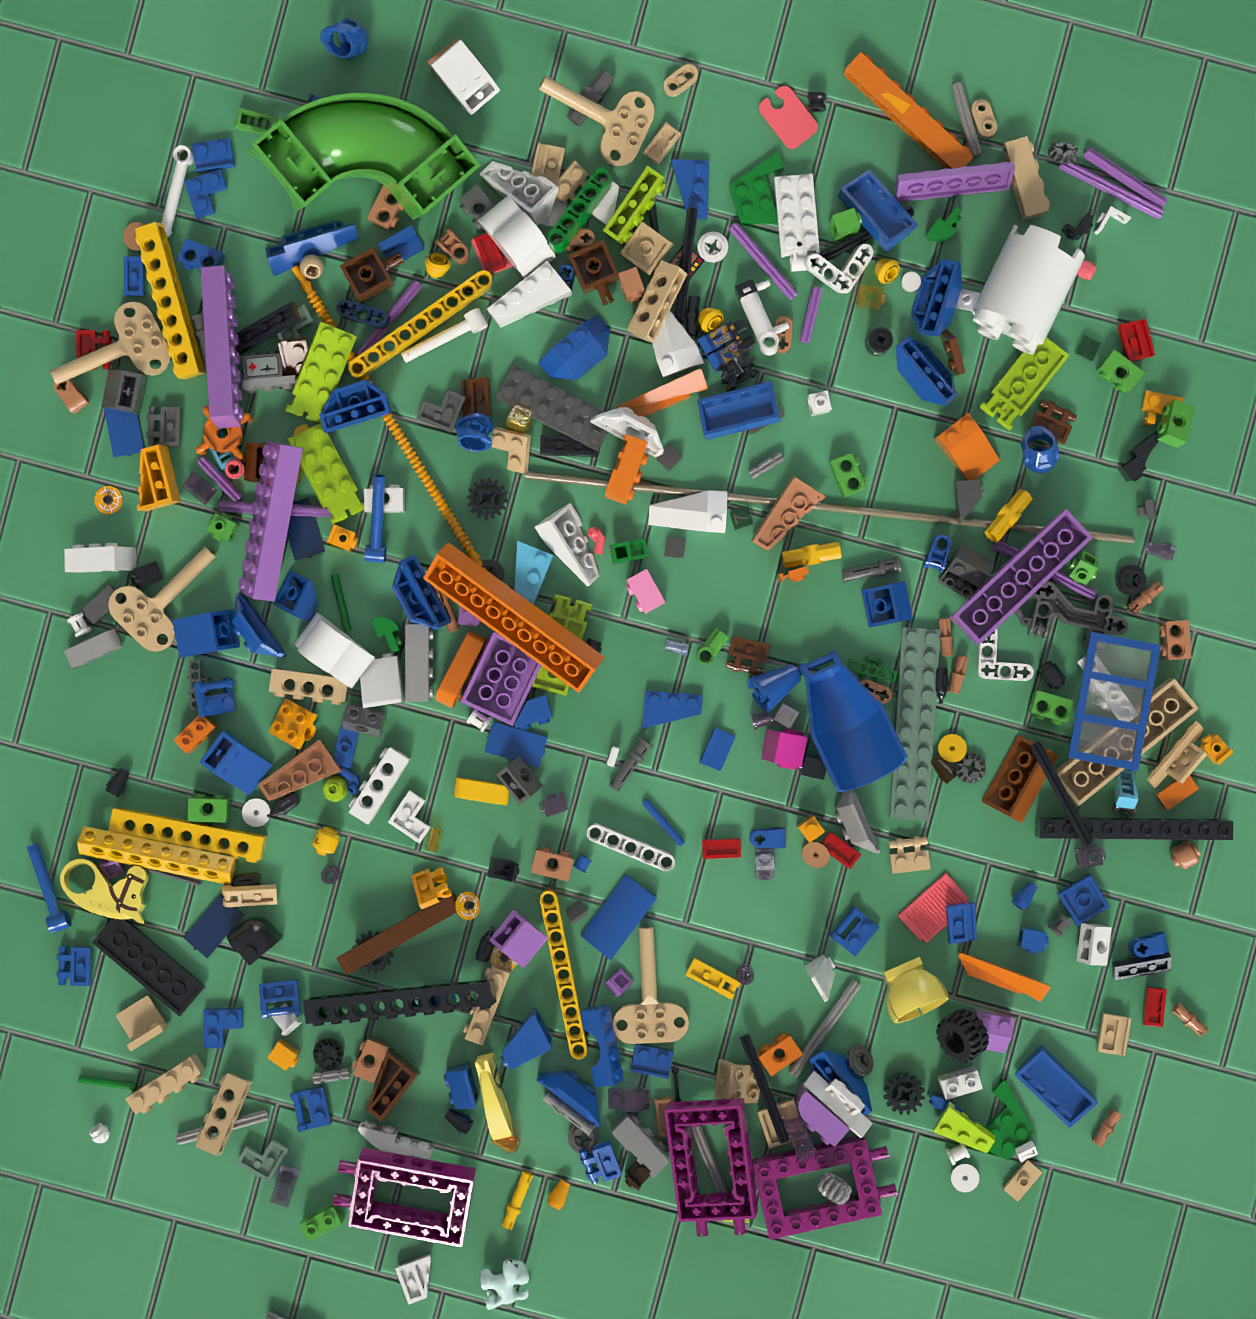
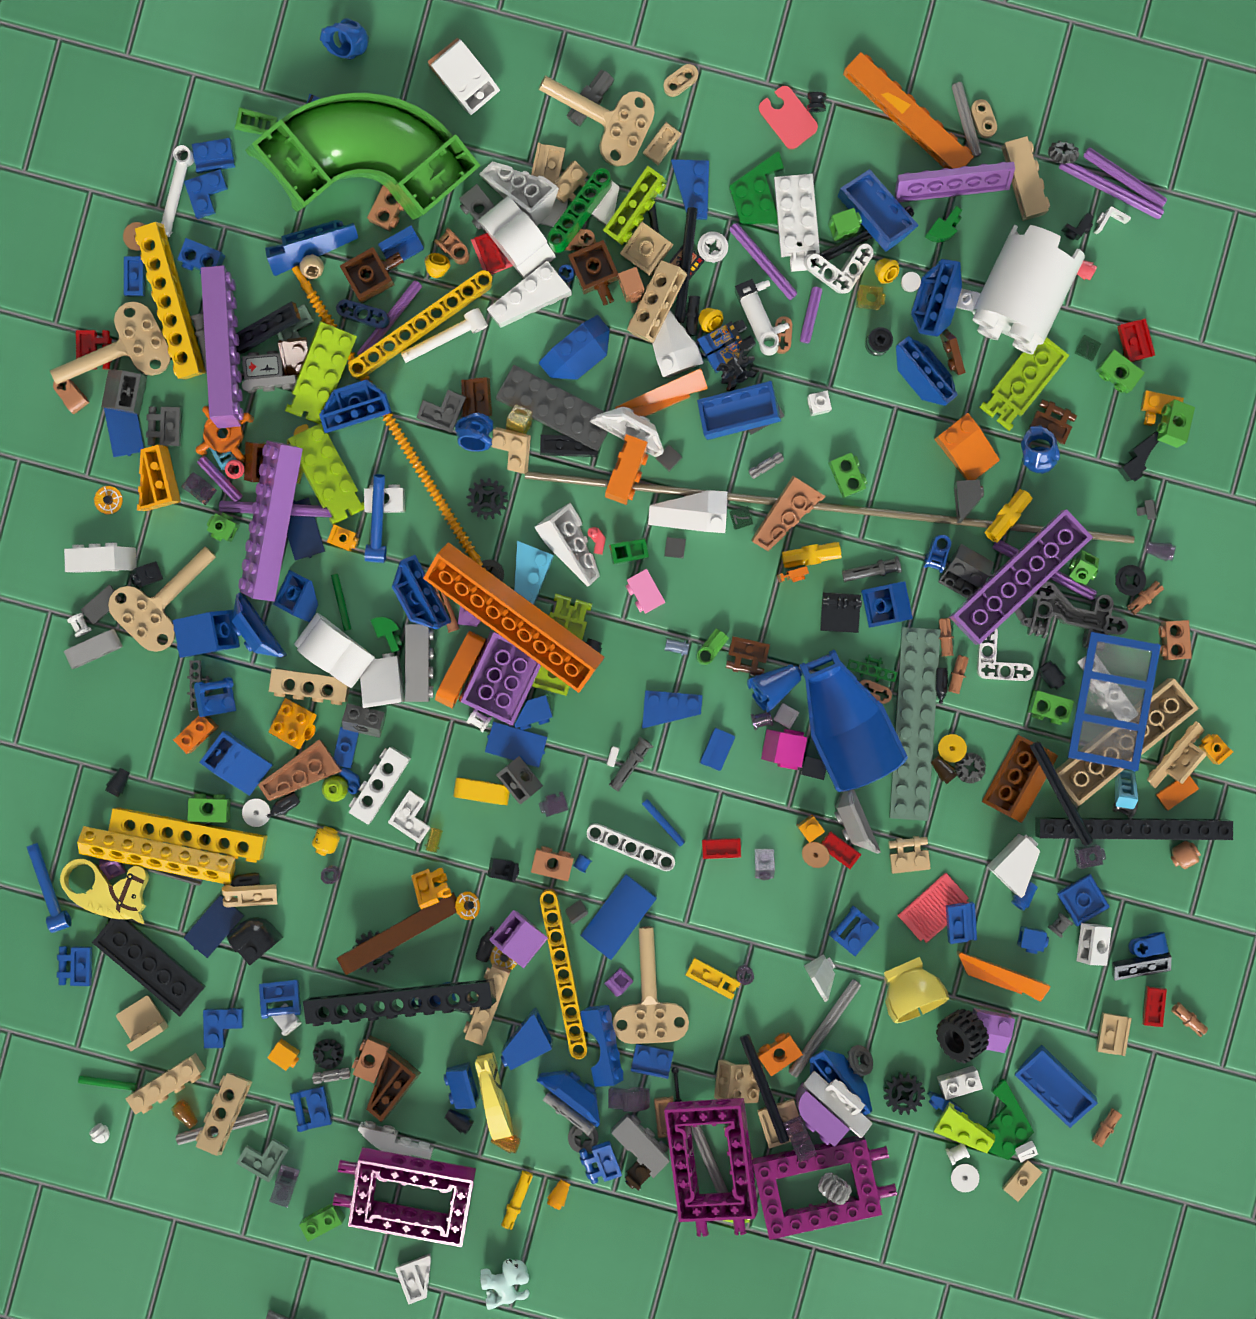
blue piece [749,828,786,849] -> none
none -> clear orange cone [171,1099,198,1129]
none -> black hinge [820,592,862,633]
none -> white slope [986,834,1040,898]

